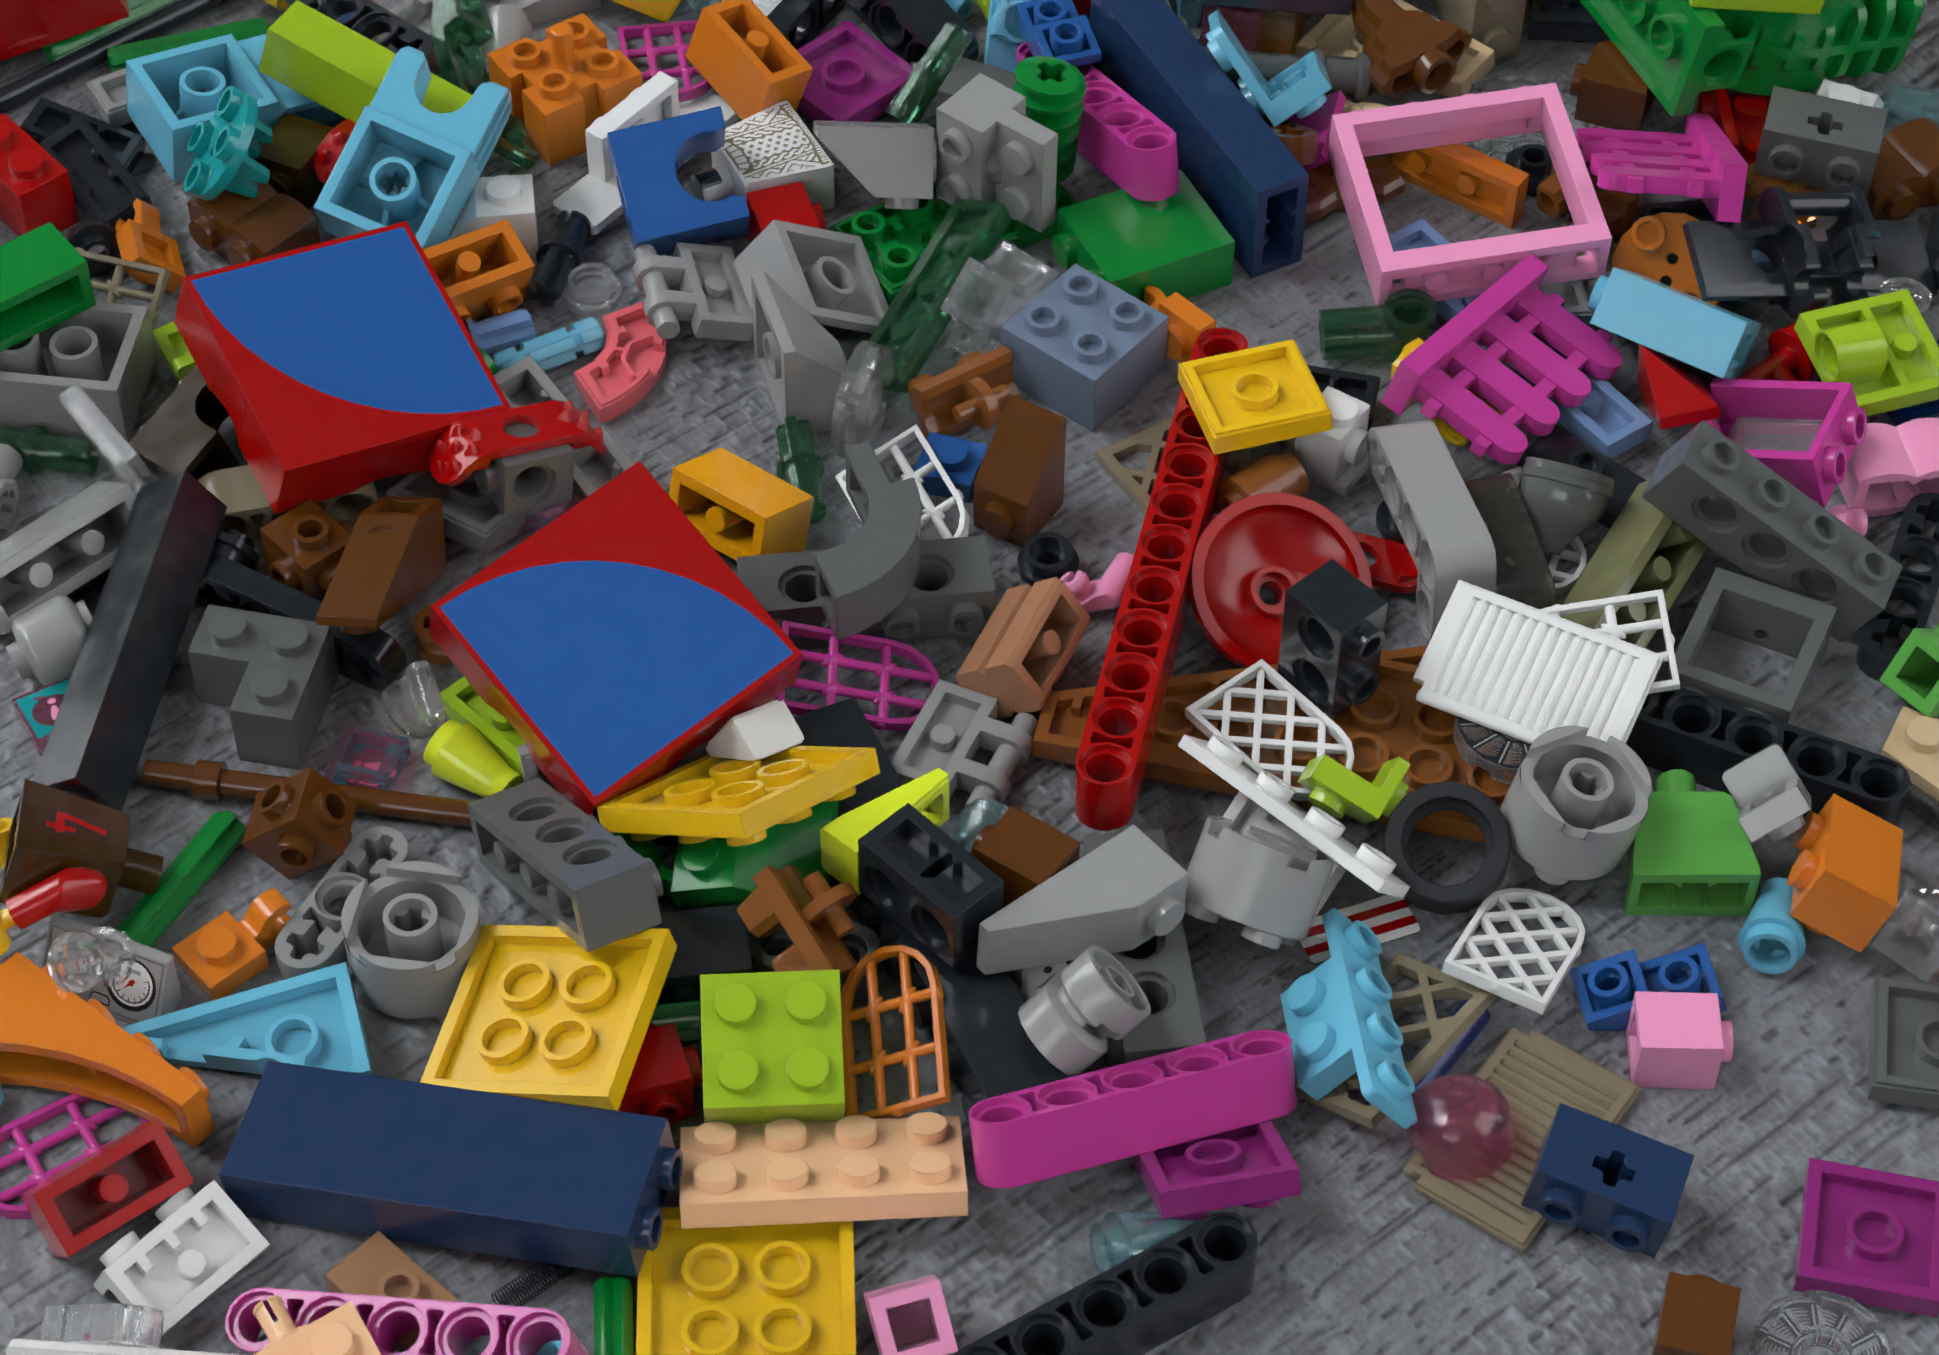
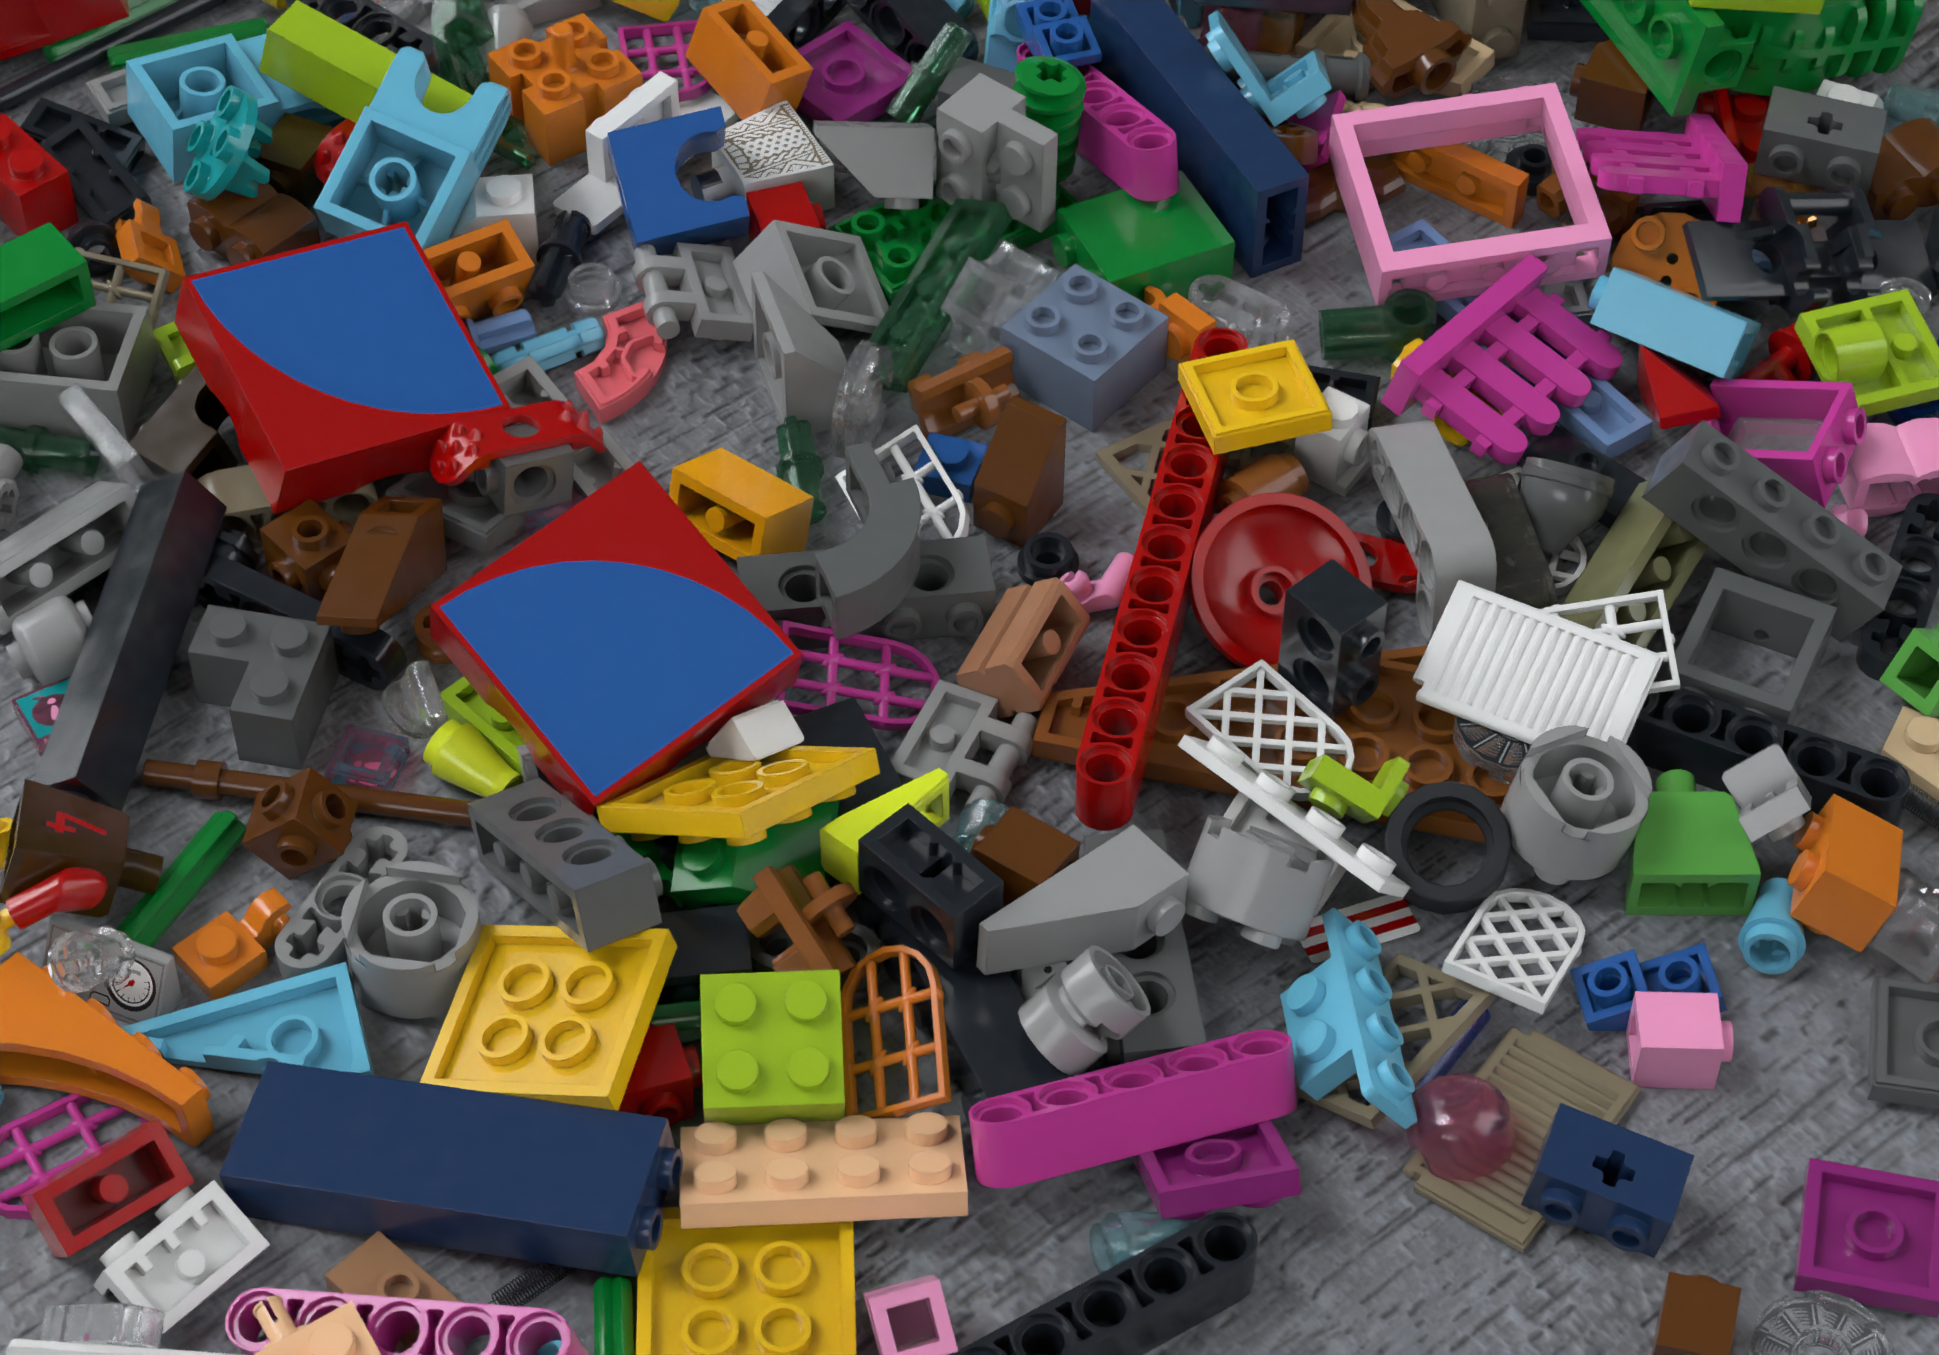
none -> clear beam [1188,275,1291,348]

